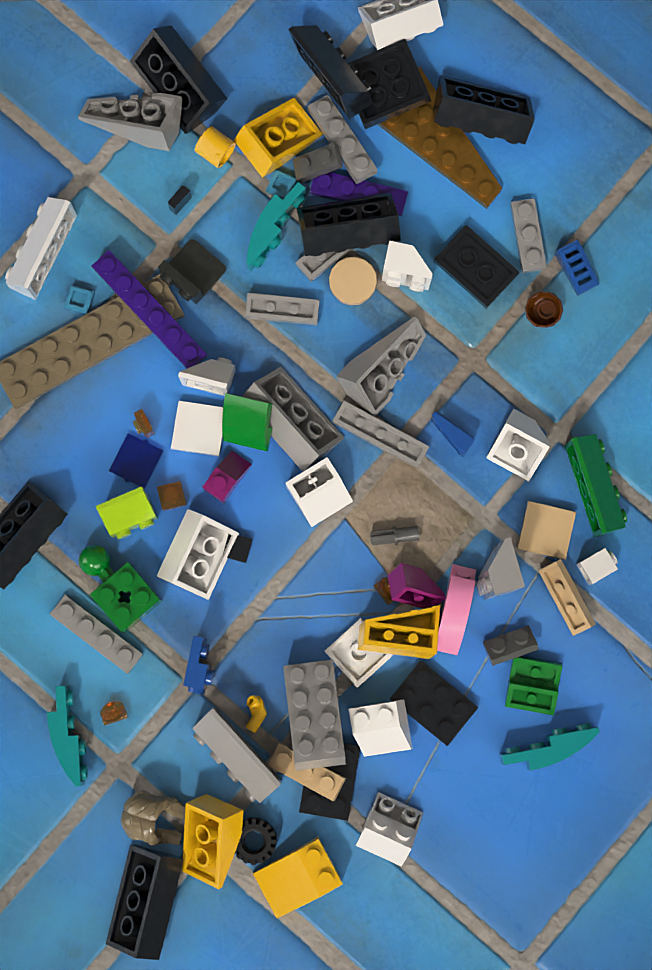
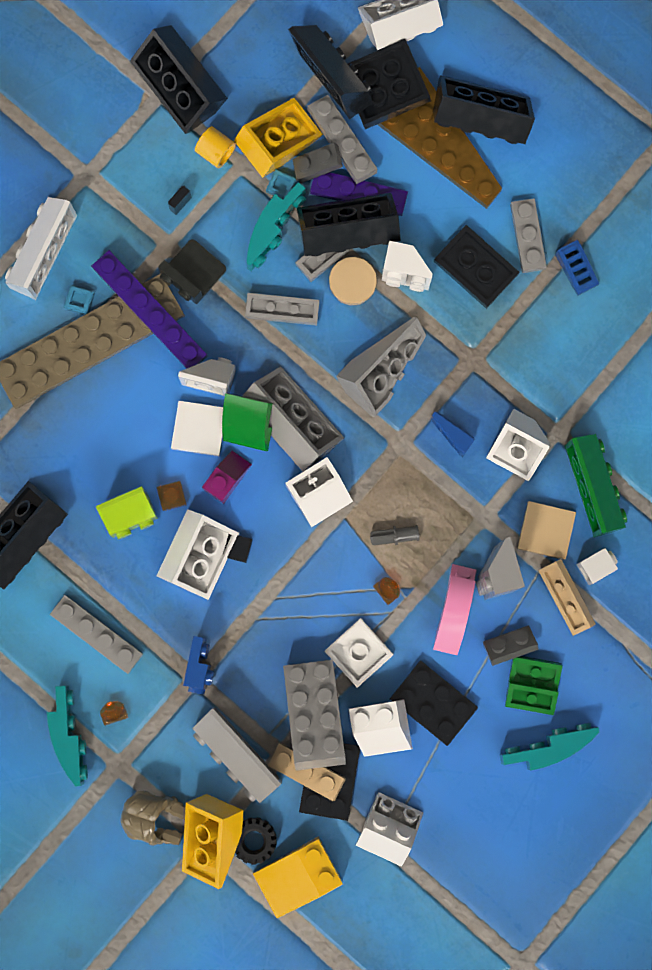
light grey wedge [78,93,182,151] -> none
green brick [78,545,162,633] -> none
black slope [106,845,184,960] -> none
clear blue piece [109,433,164,489] -> none
clear orange plate [132,409,155,438] -> none
yellow arm [245,695,267,733] -> none
light grey plate [332,401,429,469] -> none
yellow wedge [357,605,440,659] -> none
magenta slope [388,562,446,609] -> none
reddish brown hair [525,291,563,328] -> none

